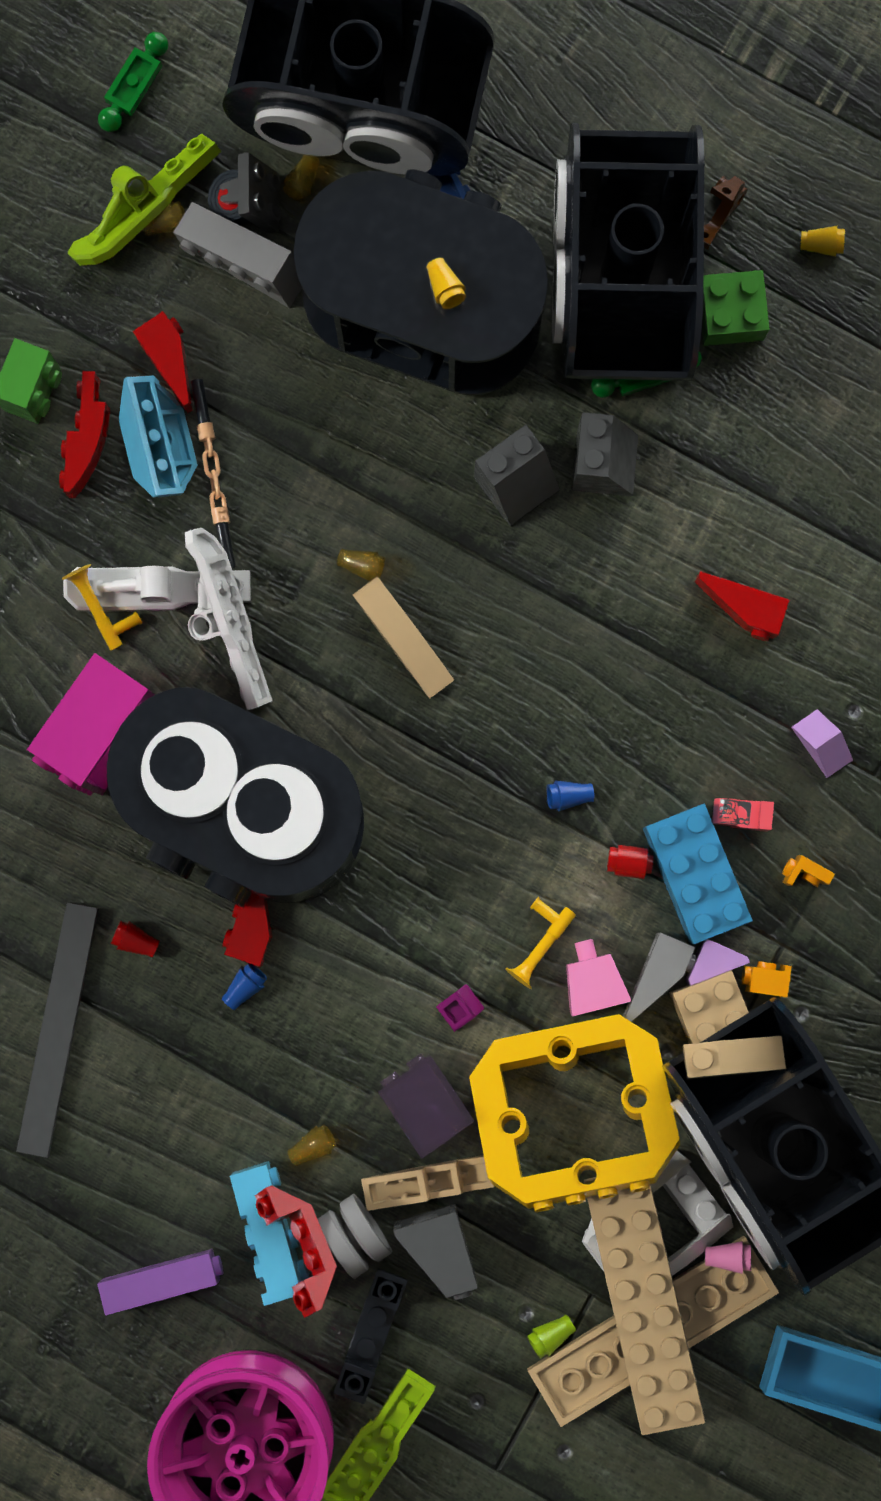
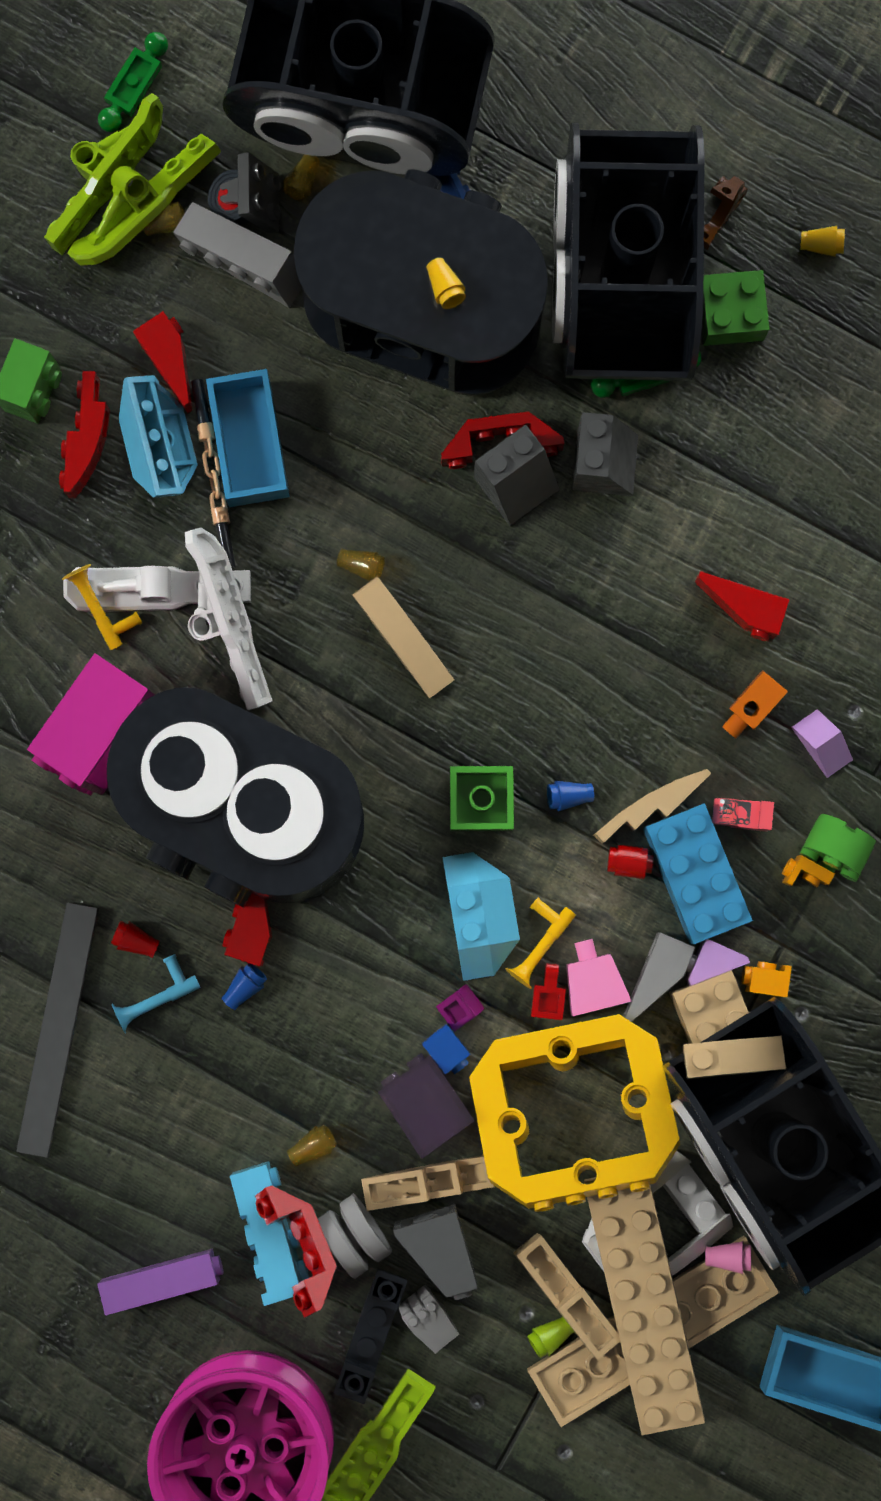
none -> lime piece [44,93,163,255]
none -> medium azure piece [112,954,201,1034]
none -> dark azure piece [206,369,290,507]
none -> light grey hand [399,1285,459,1354]
none -> blue brick [422,1023,470,1075]
none -> red slope [441,411,565,470]
none -> medium azure wedge [442,852,520,981]
none -> bright green brick [450,766,514,831]
none -> tan slope [513,1233,620,1360]
none -> red plate [531,963,566,1020]
none -> tan slope [593,769,711,844]
none -> orange torso [722,671,788,739]
none -> bright green brick [800,814,876,882]

